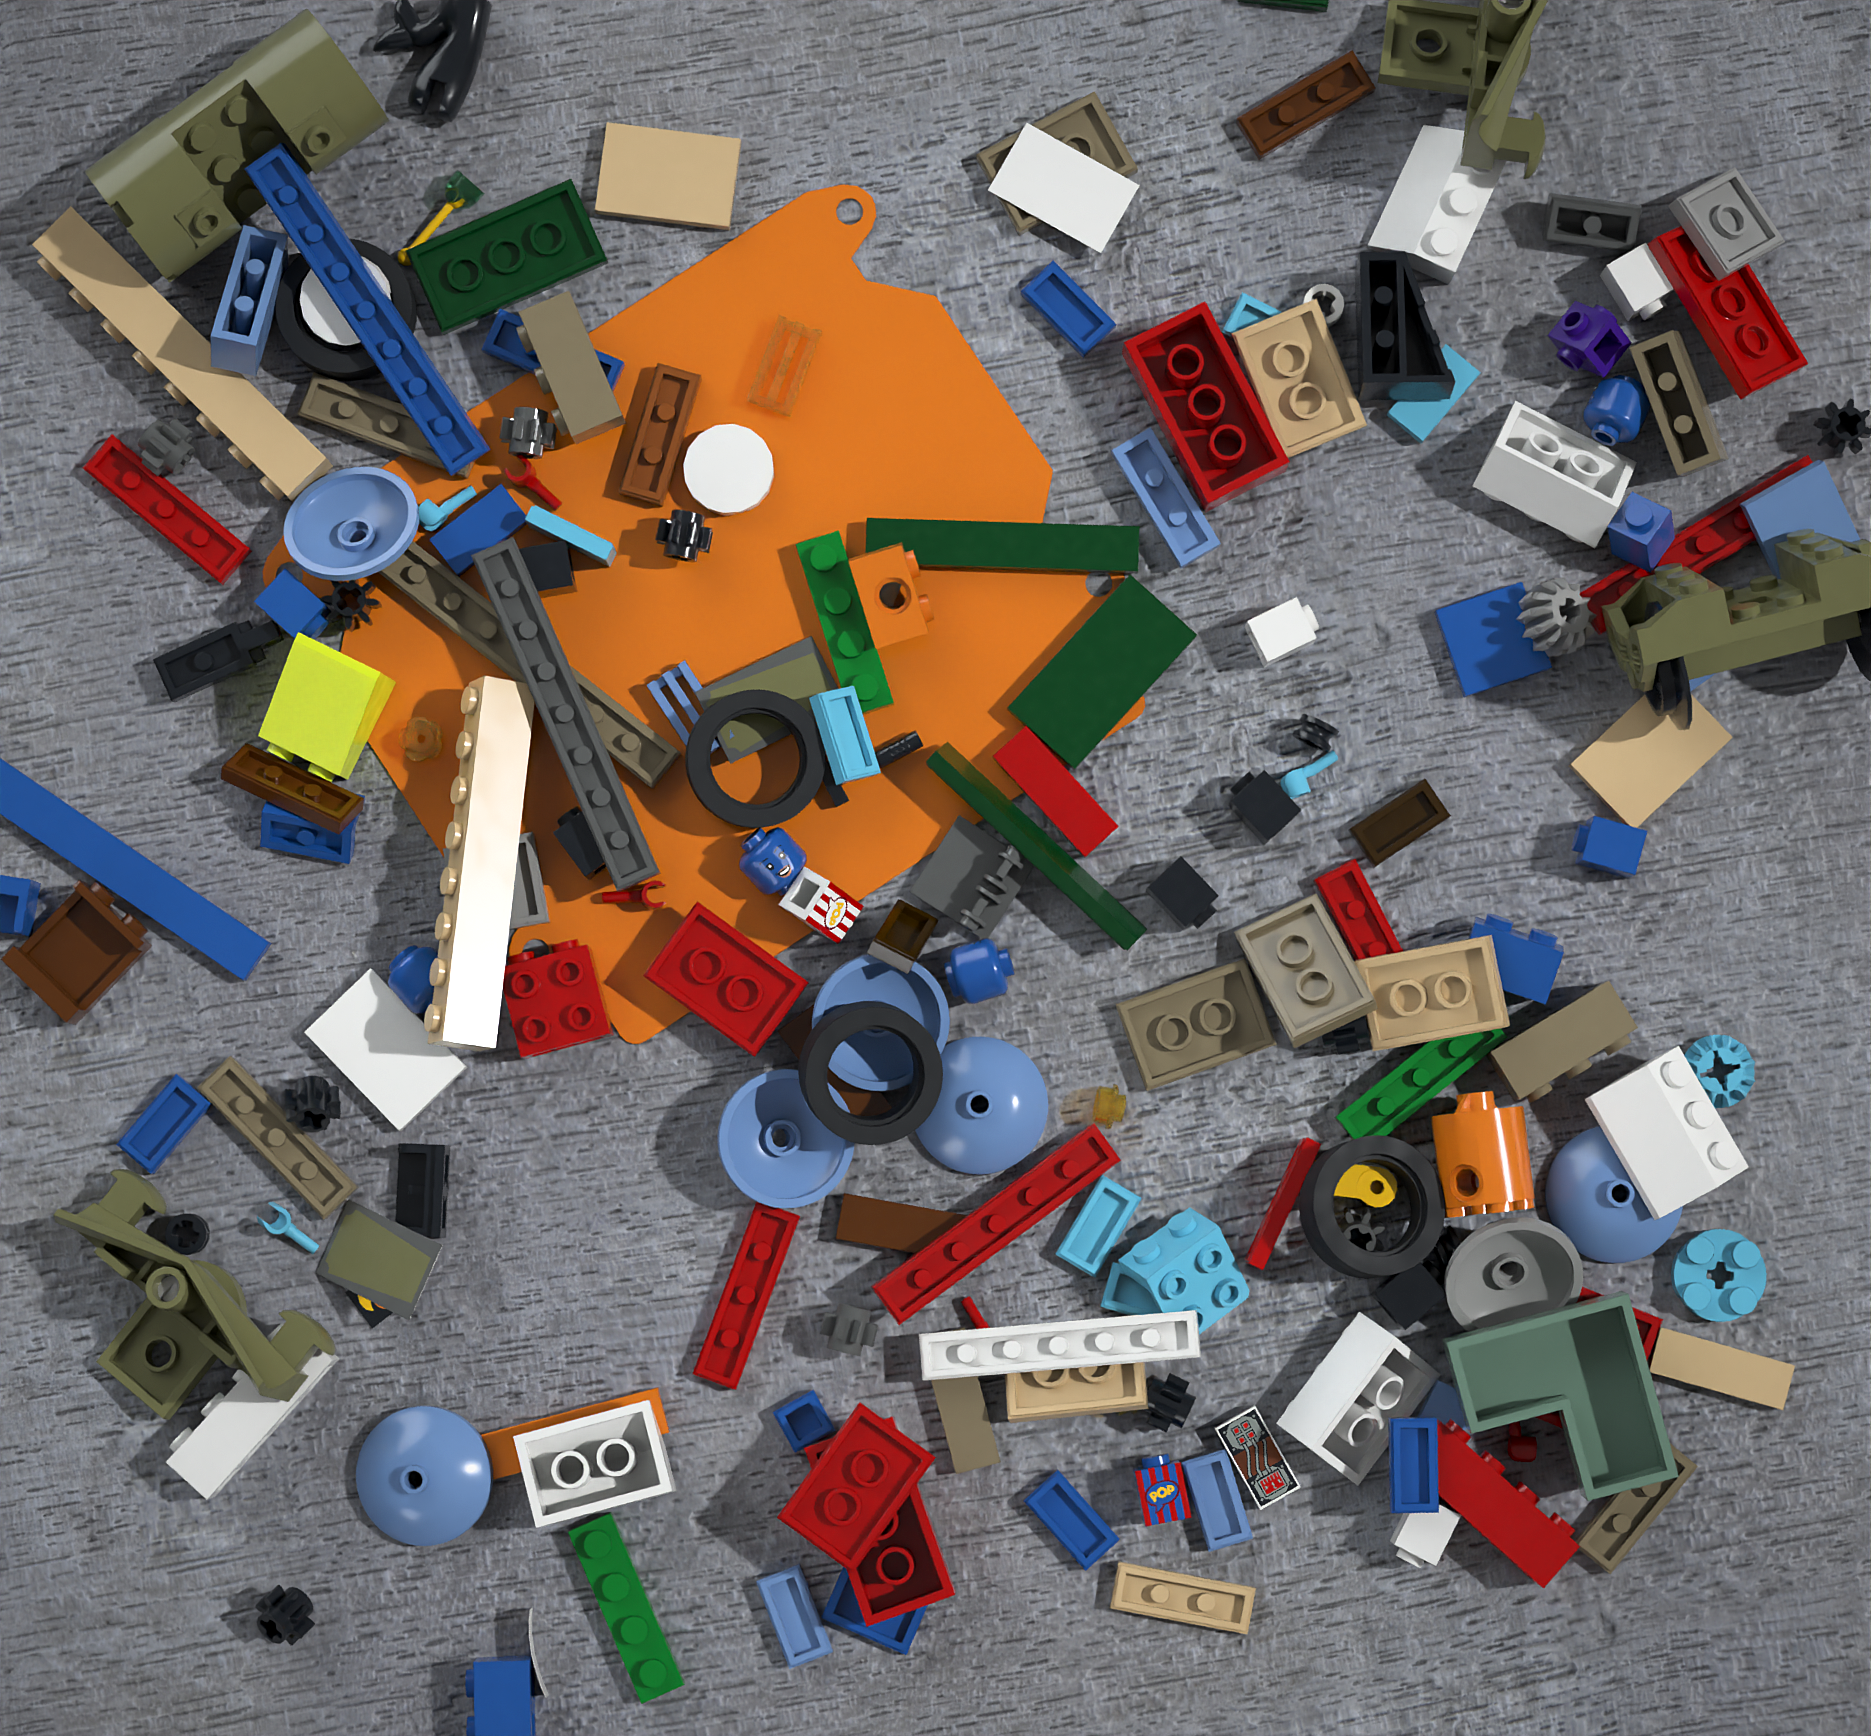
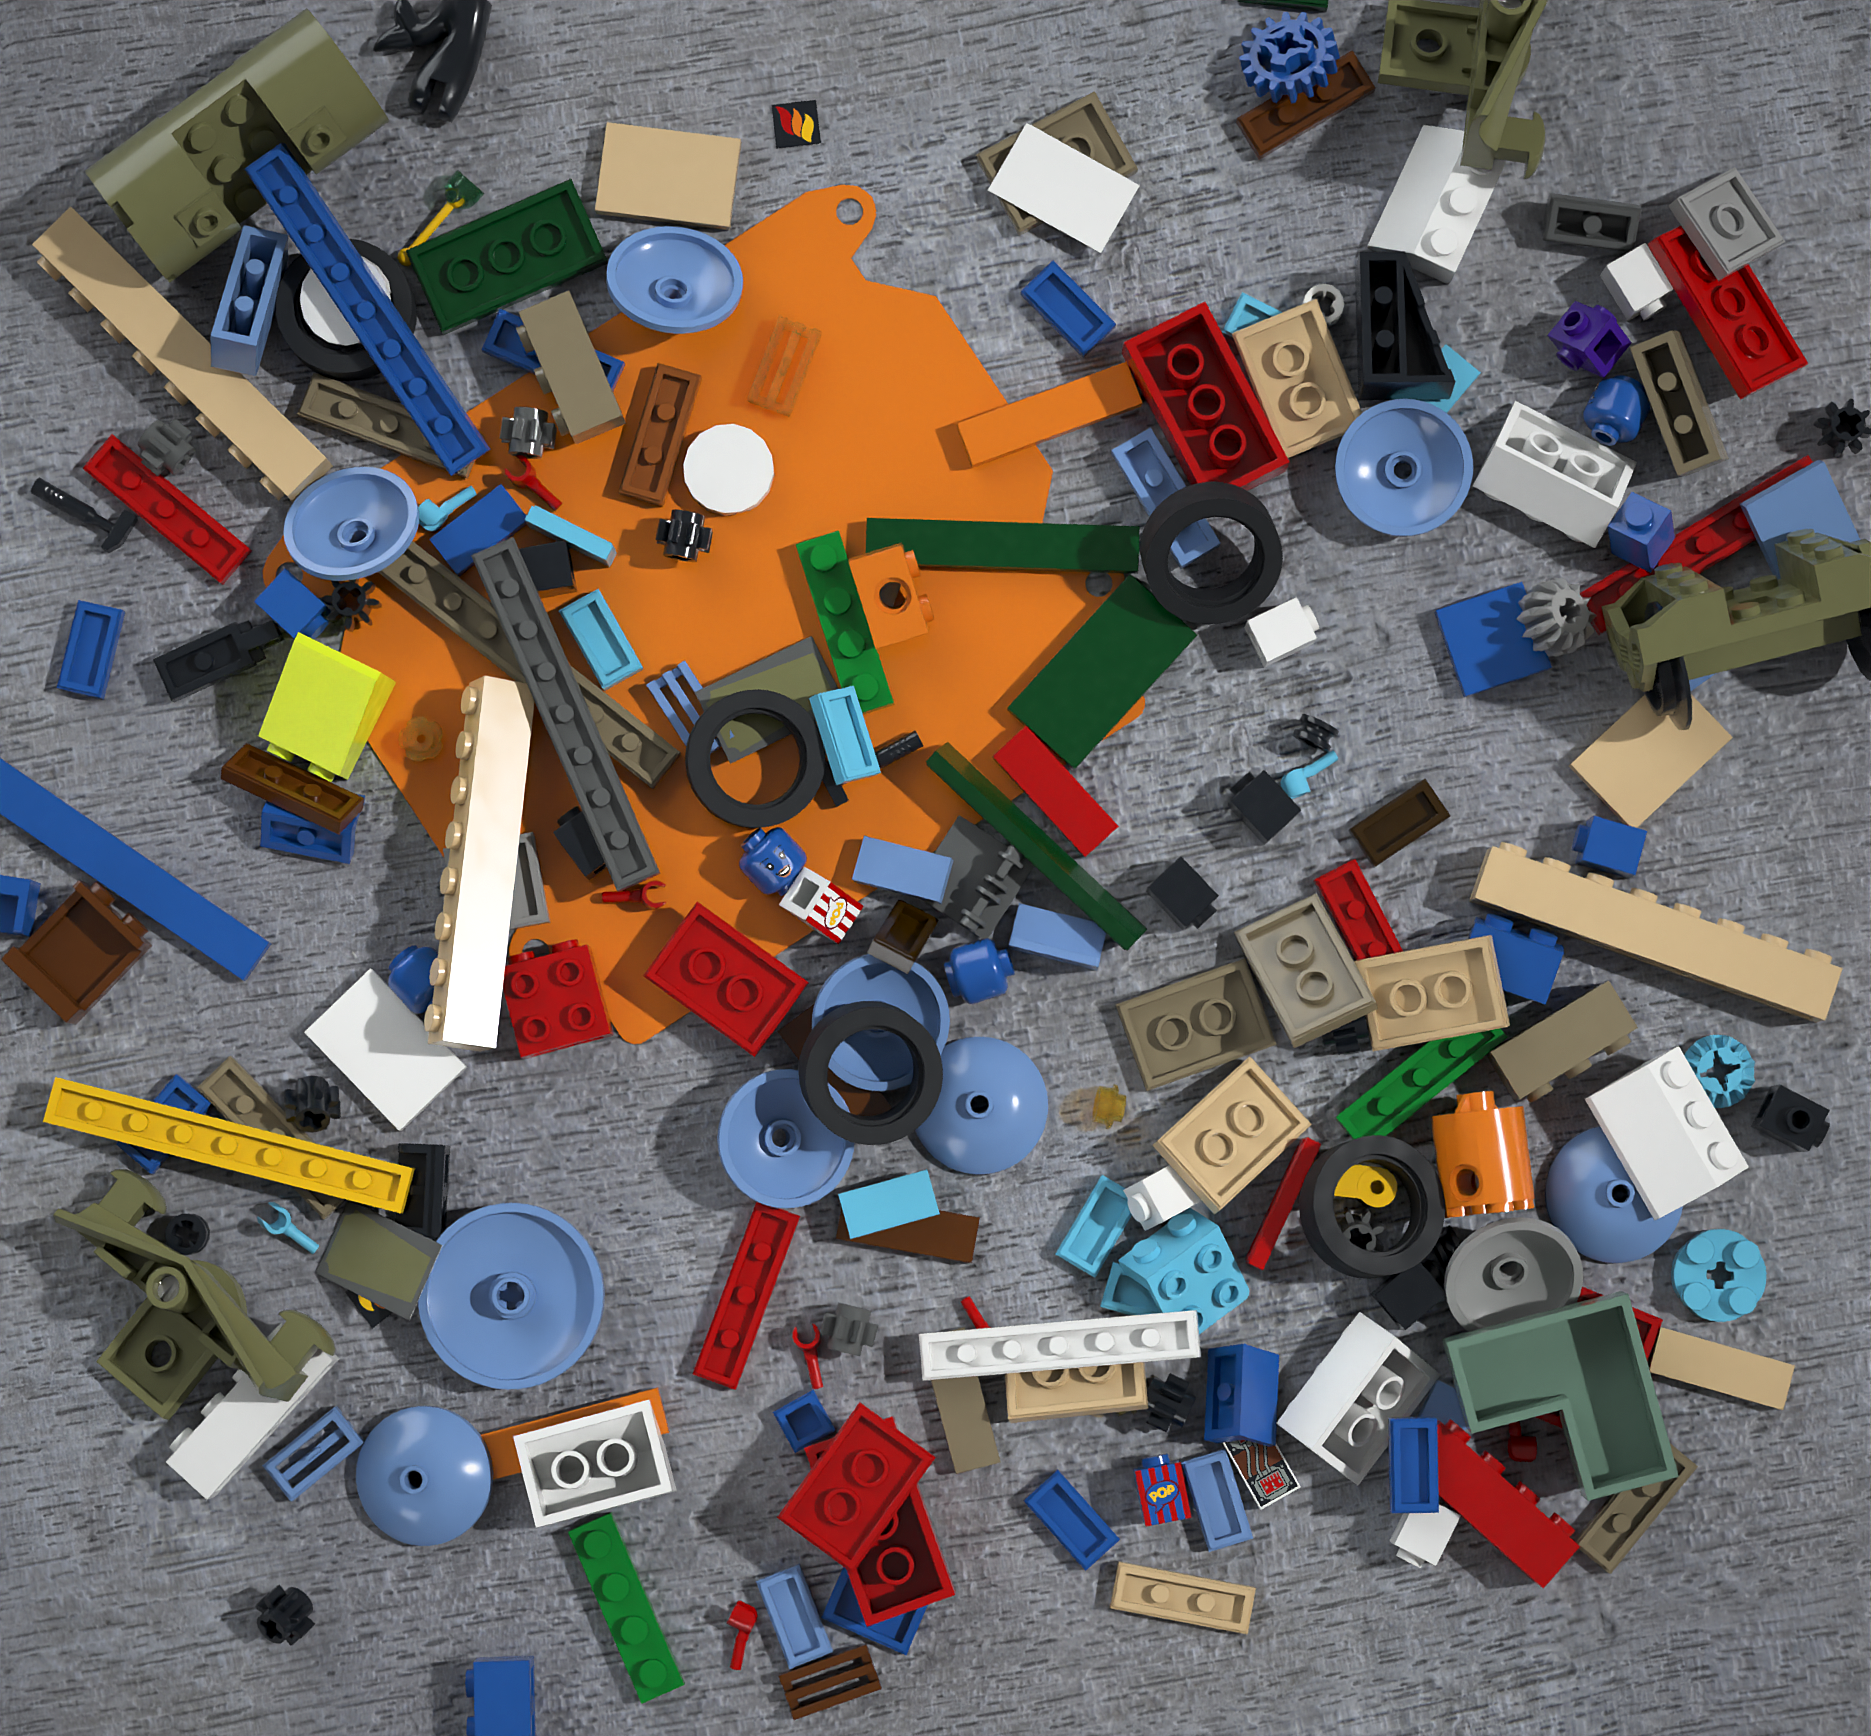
white sticker [529,1608,549,1698] -> none
red tile [871,1123,1121,1325] -> none
none -> black piece [31,477,138,553]
none -> yellow plate [43,1077,415,1214]
none -> blue tile [57,600,125,700]
none -> medium blue tile [262,1406,365,1502]
none -> medium blue dish [418,1203,605,1390]
none -> medium azure tile [559,589,644,691]
none -> medium blue dish [606,226,743,334]
none -> red hand [726,1601,758,1670]
none -> black sticker [772,100,821,149]
none -> reddish brown tile [778,1643,882,1720]
none -> red hand [792,1323,823,1389]
none -> medium azure tile [838,1169,940,1239]
none -> medium blue tile [852,836,953,904]
none -> orange tile [956,361,1143,468]
none -> medium blue panel [1008,903,1106,971]
none -> white brick [1123,1165,1202,1231]
none -> black tyre [1140,482,1283,625]
none -> tan tile [1152,1056,1312,1215]
none -> blue panel [1204,1344,1279,1447]
none -> blue gear [1239,12,1340,103]
none -> medium blue dish [1335,399,1473,537]
none -> tan brick [1469,842,1843,1023]
none -> black brick [1751,1084,1830,1152]

